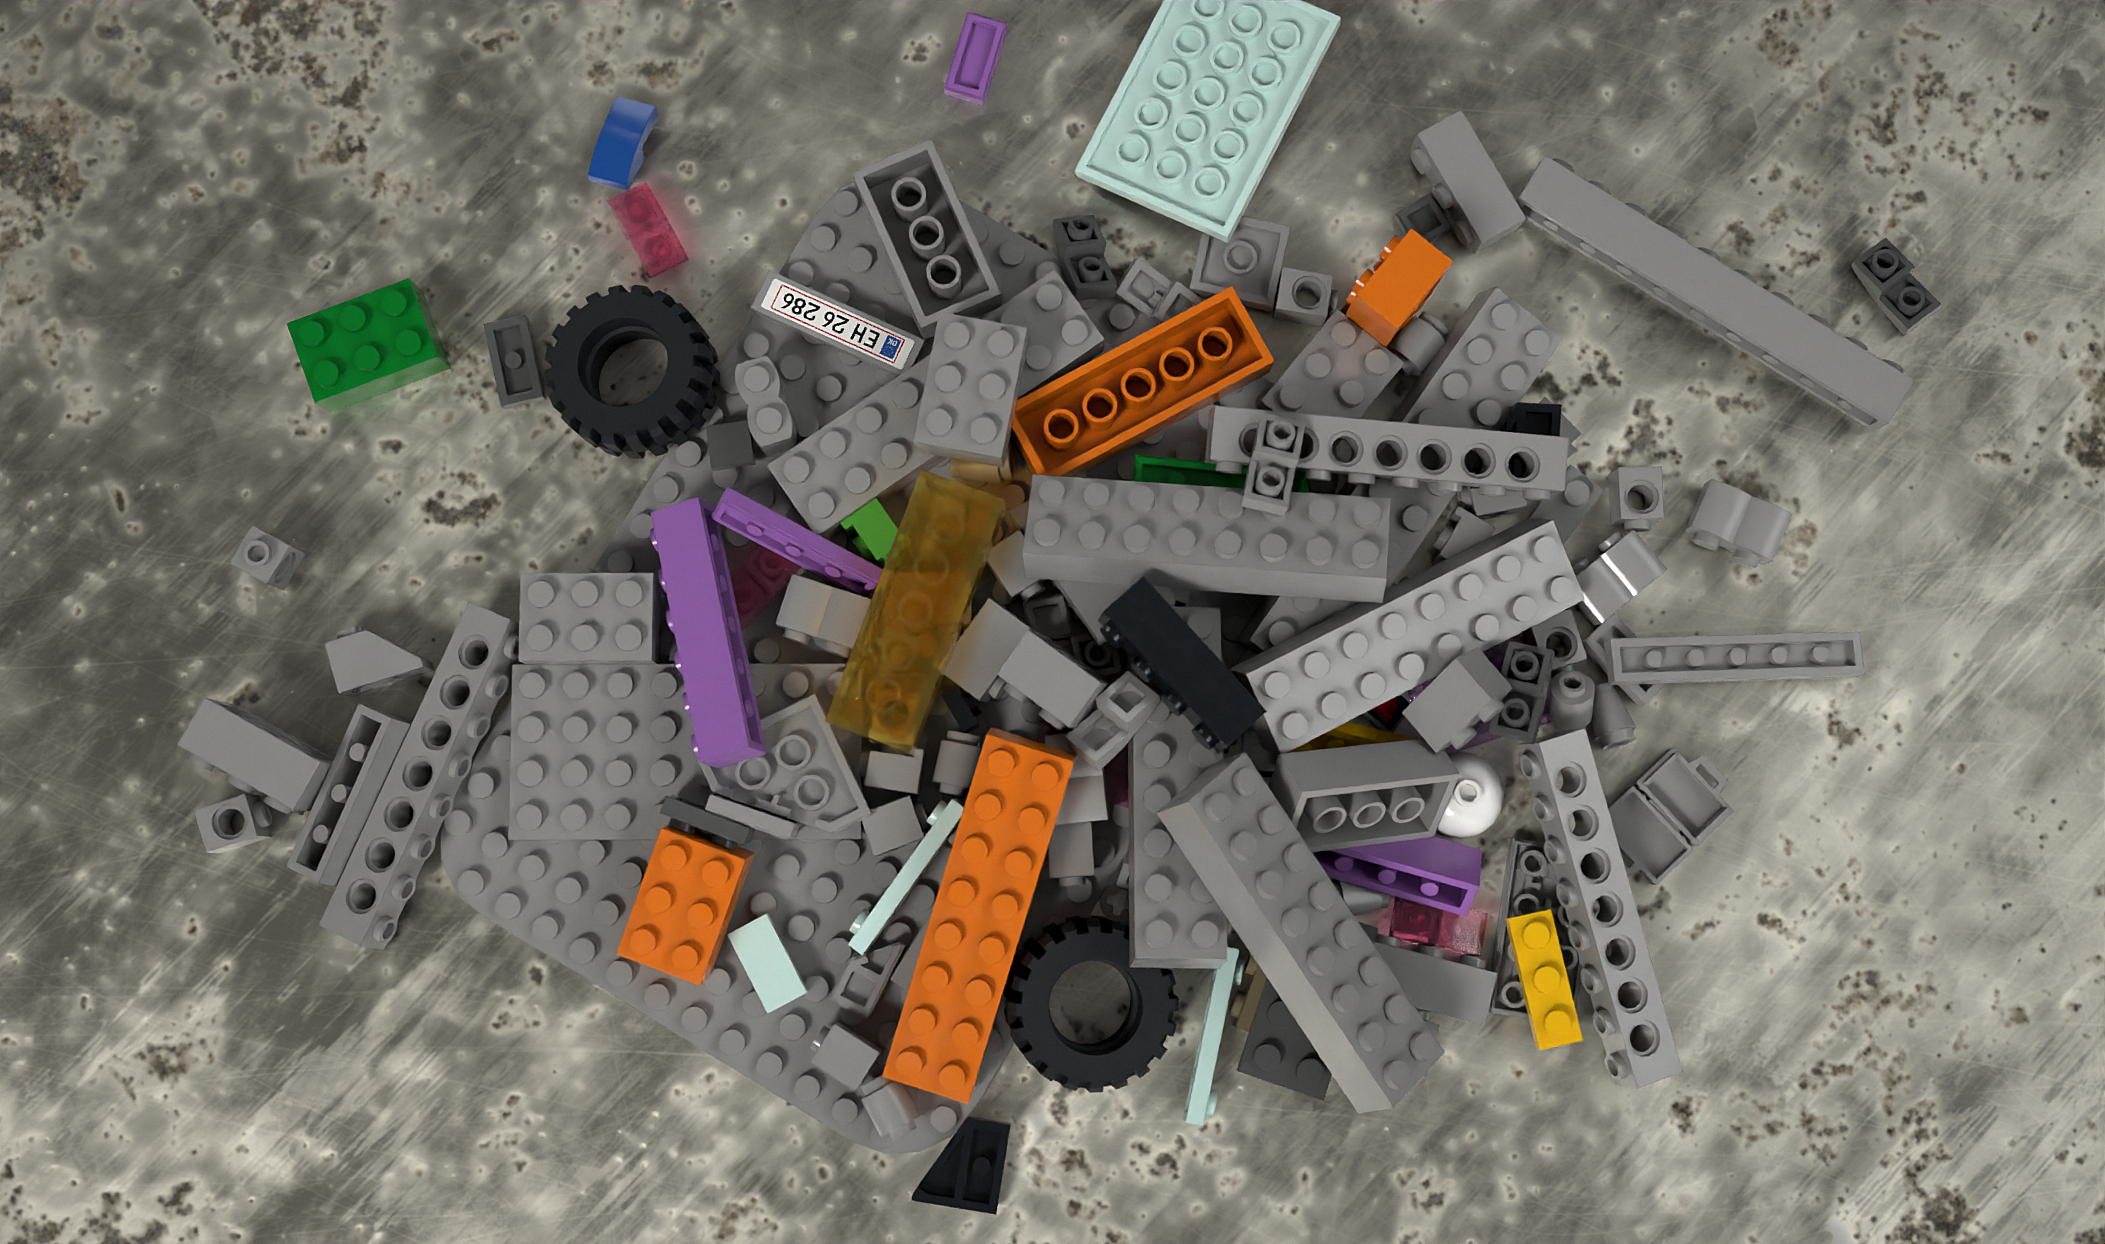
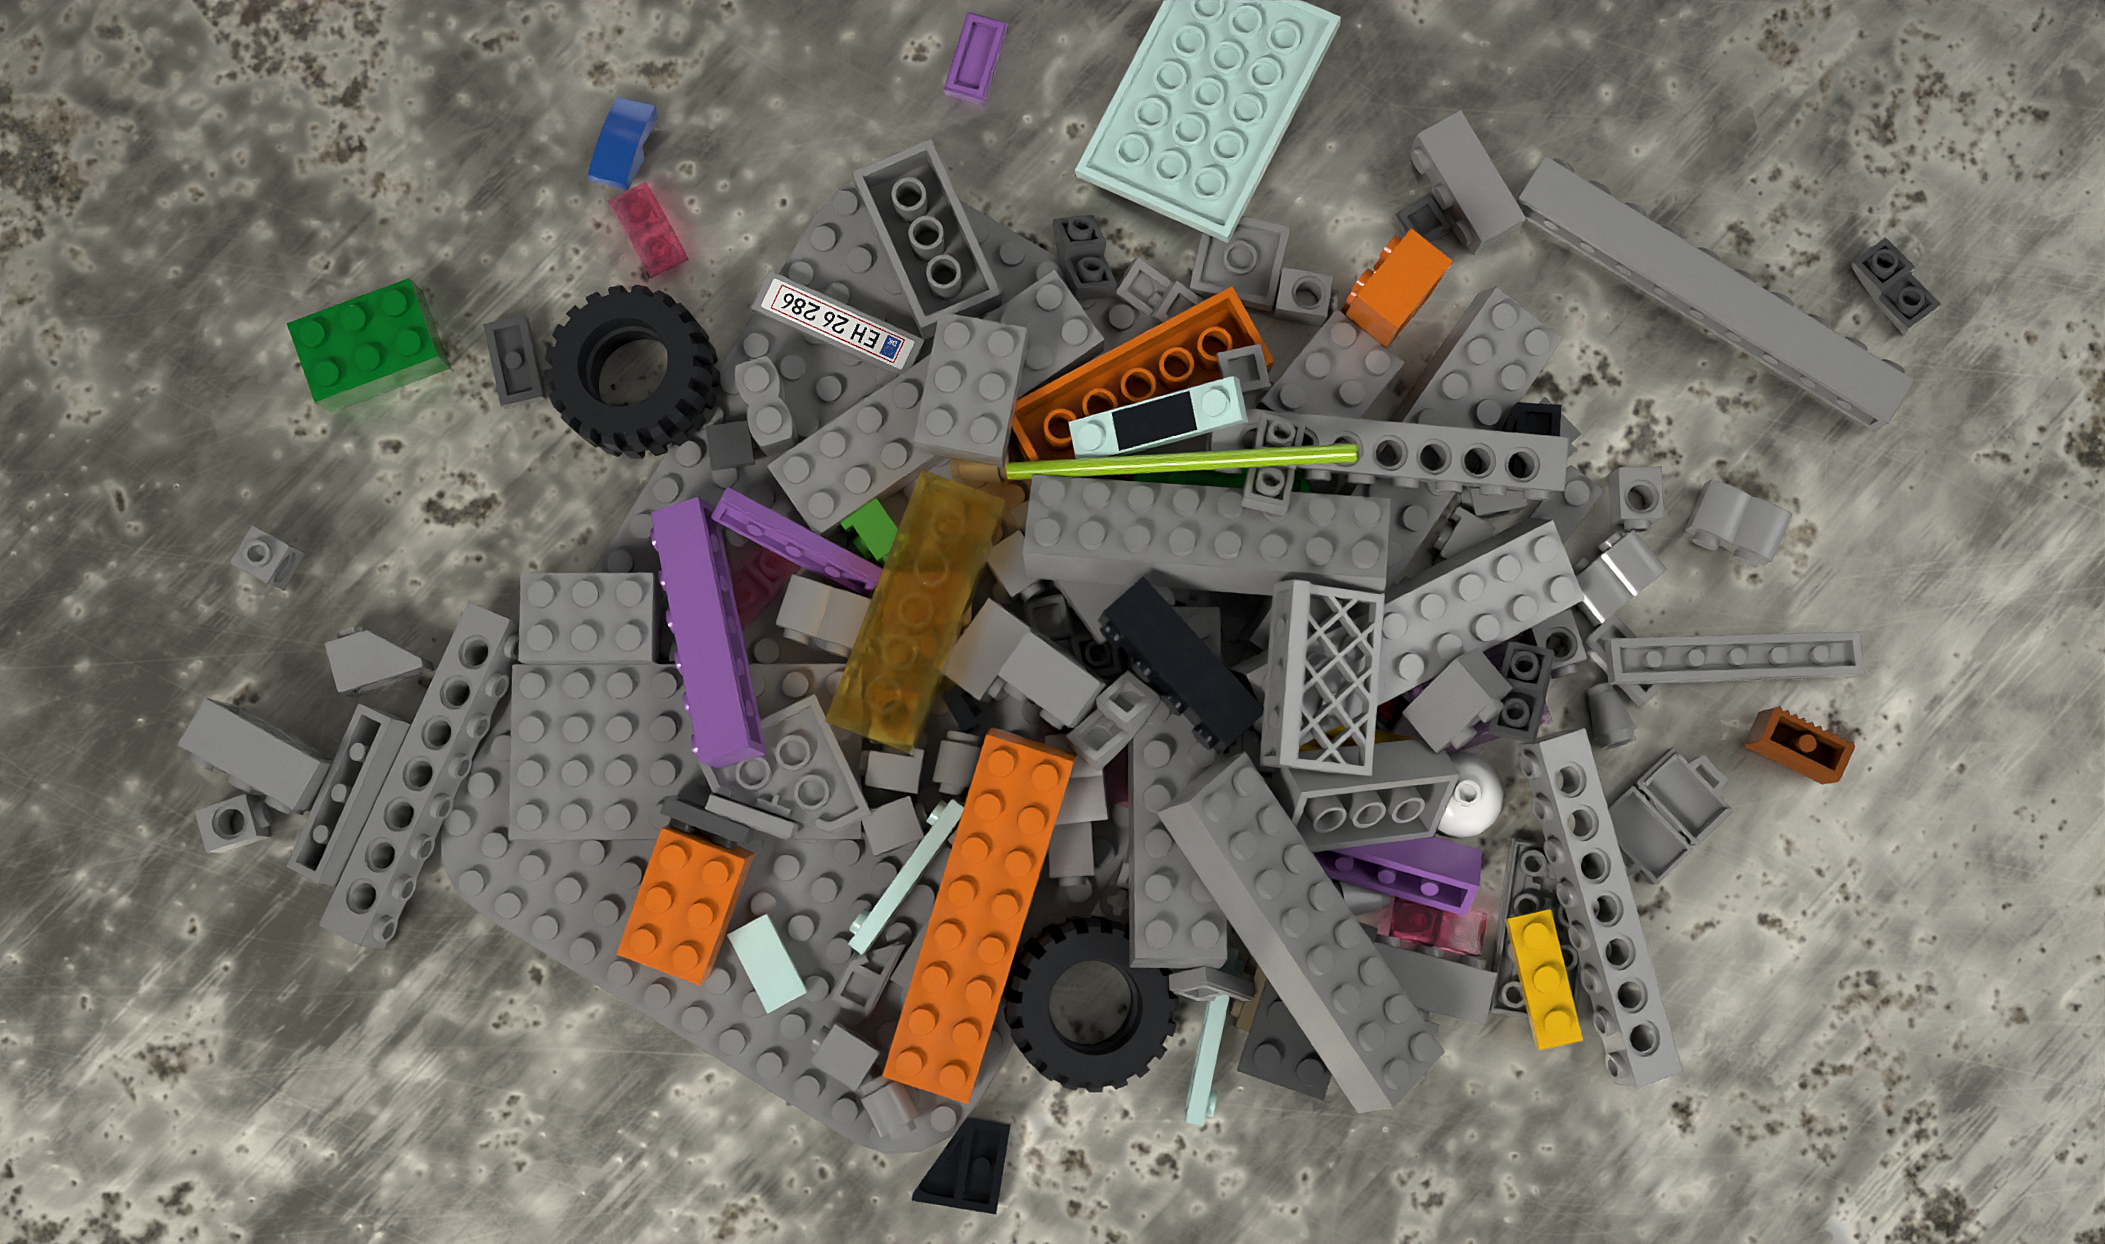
light grey brick [1387,312,1449,377] -> none
light grey brick [1548,671,1595,731] -> none
none -> lime piece [1006,443,1360,480]
none -> light aqua plate [1069,376,1248,459]
none -> light grey tile [1169,966,1254,1001]
none -> light grey plate [1216,344,1271,395]
none -> light grey fence [1259,579,1385,776]
none -> dark orange brick [1744,706,1855,785]

